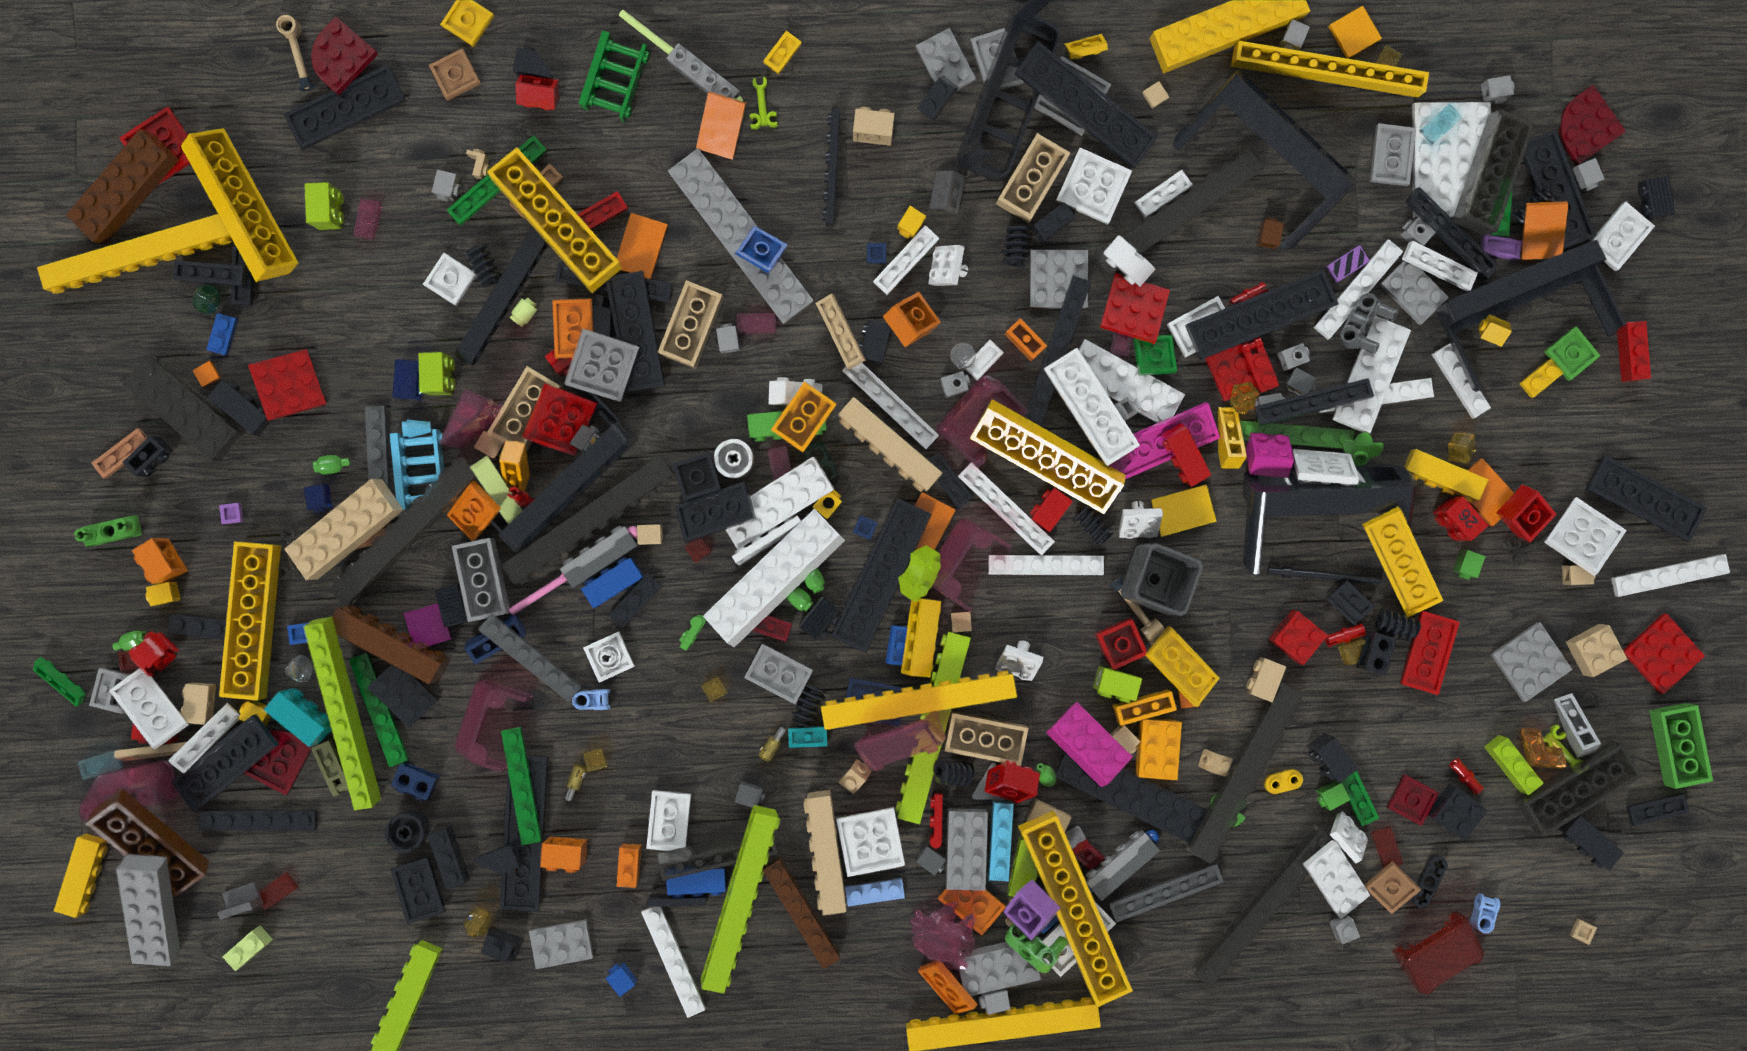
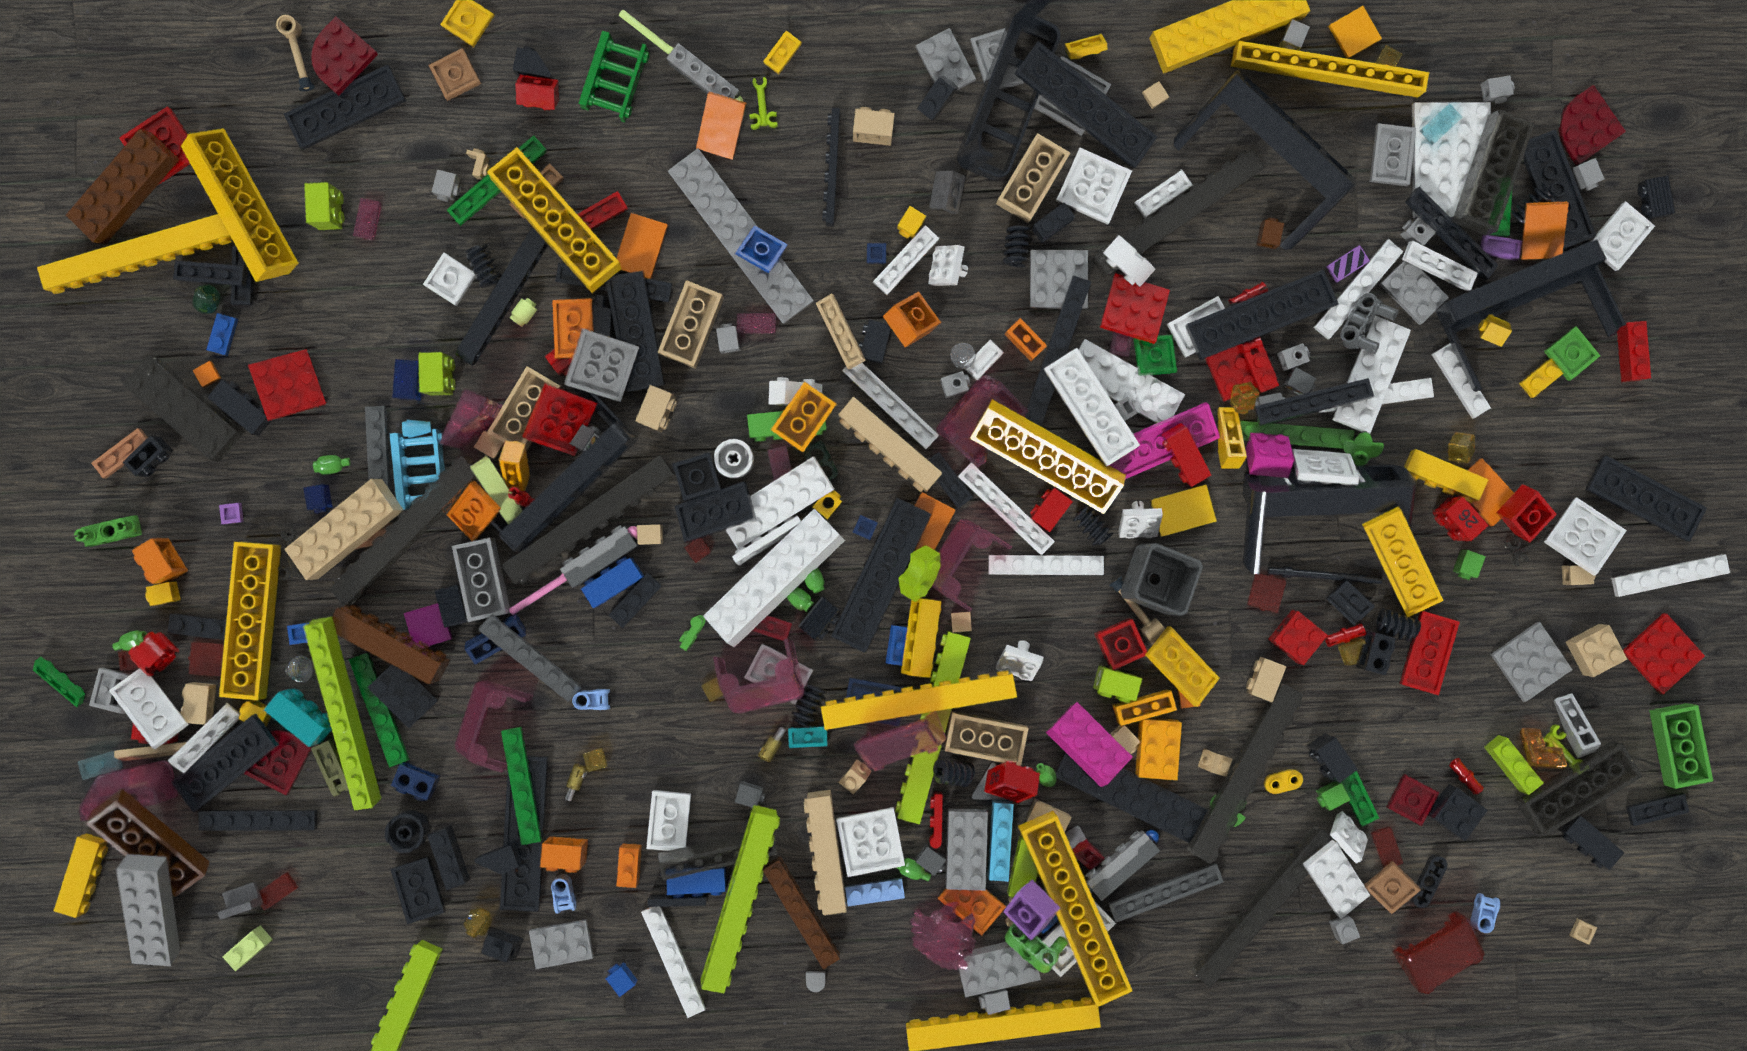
white plate [583,632,635,682] -> none
orange tile [918,960,978,1014] -> none
none -> clear red piece [188,642,224,677]
none -> light blue piece [551,874,576,914]
none -> tan brick [636,385,677,432]
none -> clear pink windscreen [713,639,804,714]
none -> light grey tile [806,971,825,992]
none -> bright green plant [896,858,931,881]
none -> clear red piece [1247,574,1286,613]

